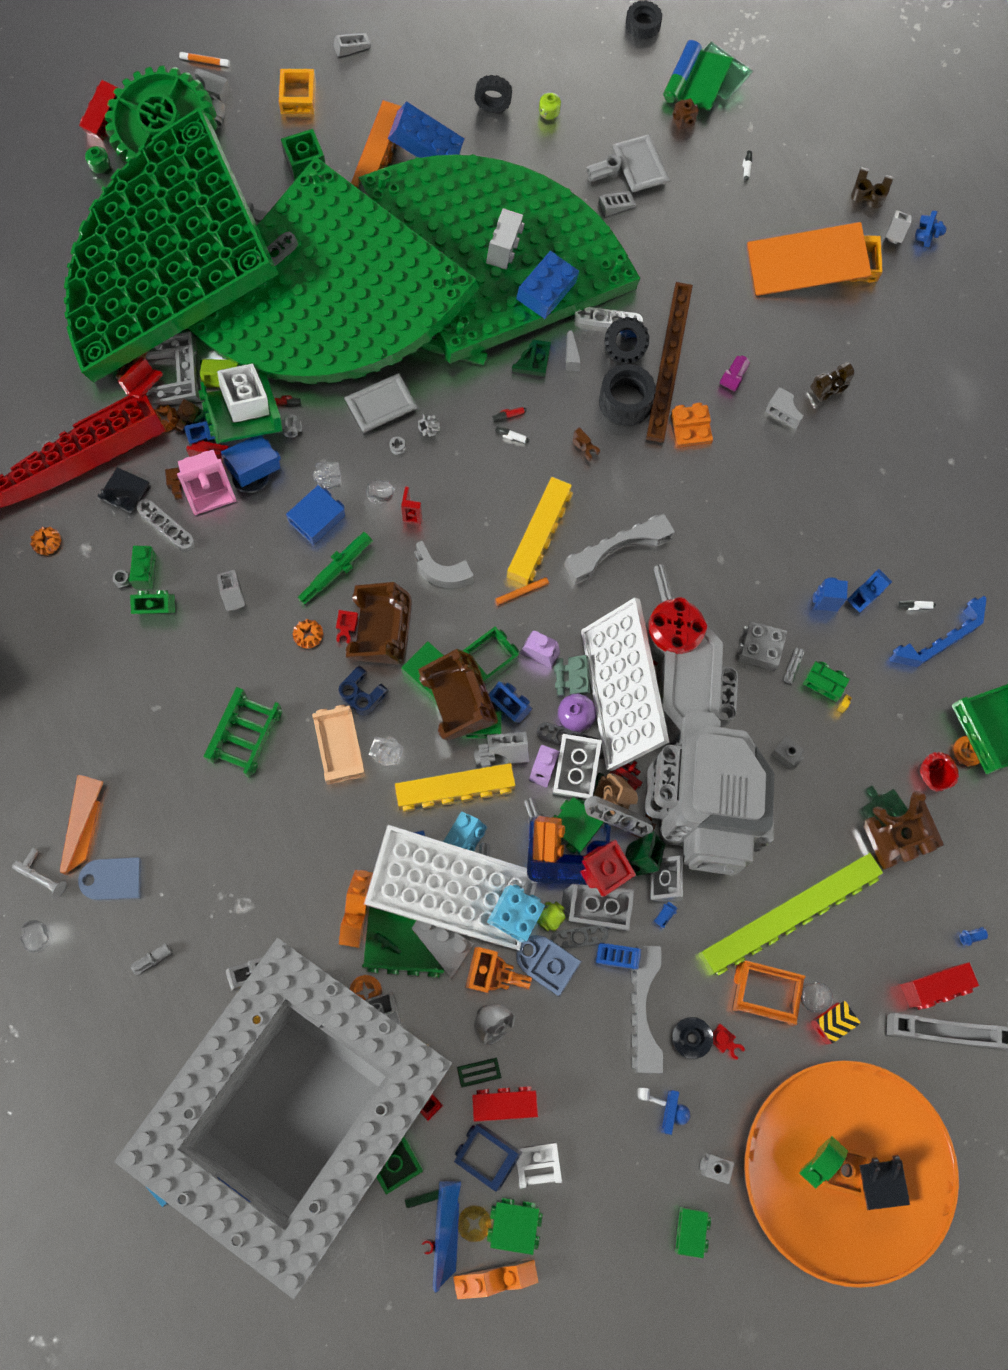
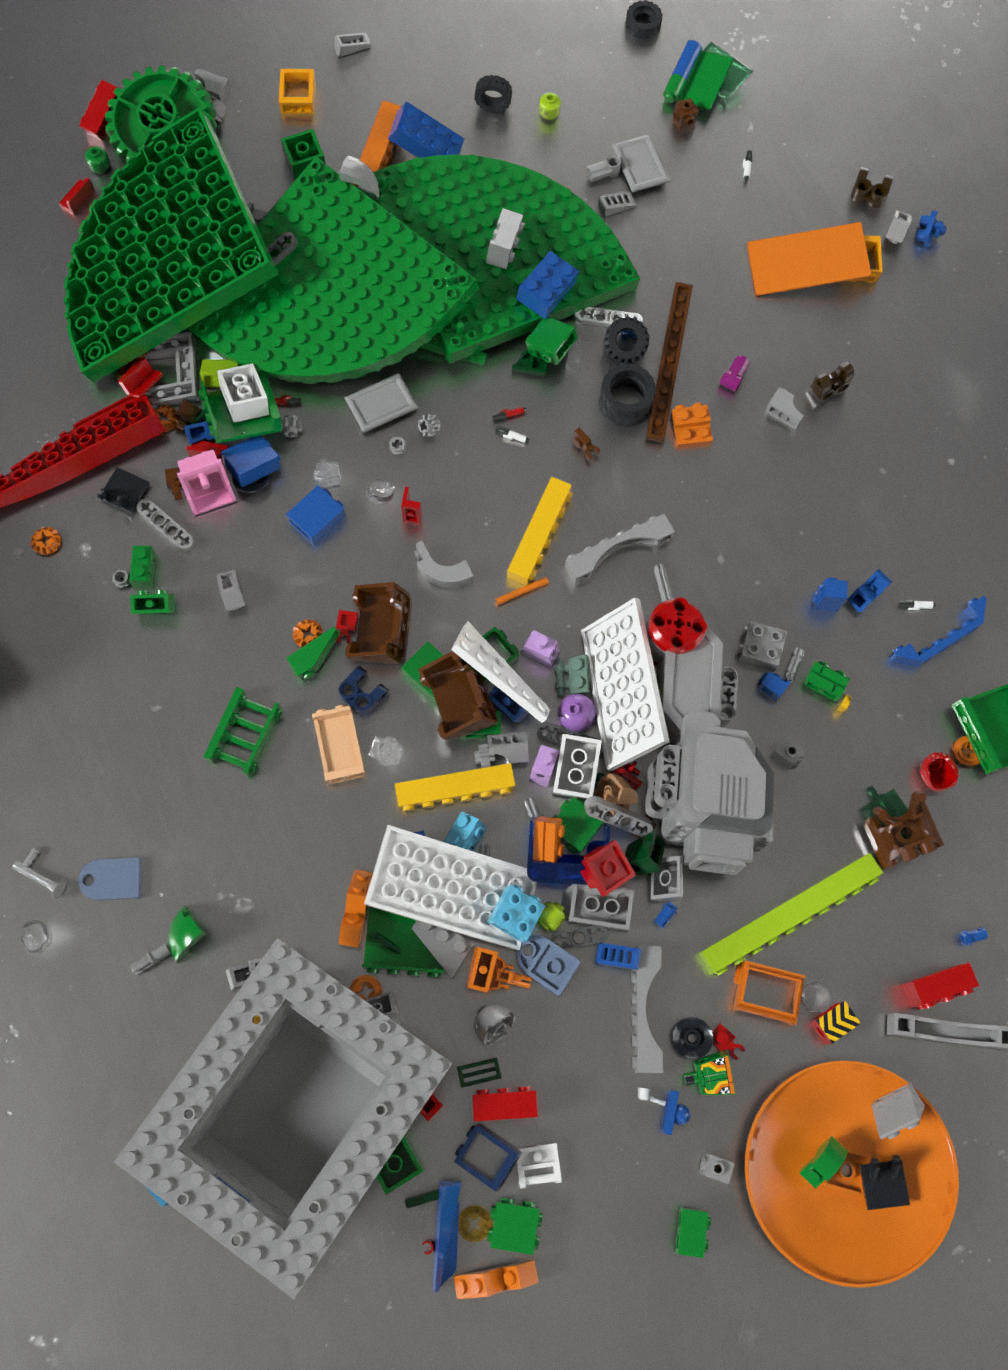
orange wedge [60,775,103,875] -> none
orange bar [179,52,230,67] -> none
green piece [297,532,373,605] -> none
none -> red panel [59,177,95,215]
none -> green brick [168,906,206,963]
none -> green slope [286,627,341,680]
none -> light grey brick [339,156,379,200]
none -> white wing [451,621,550,723]
none -> green brick [525,316,578,365]
none -> torso [684,1050,735,1095]
none -> blue brick [758,672,791,702]
none -> light grey slope [871,1082,925,1139]

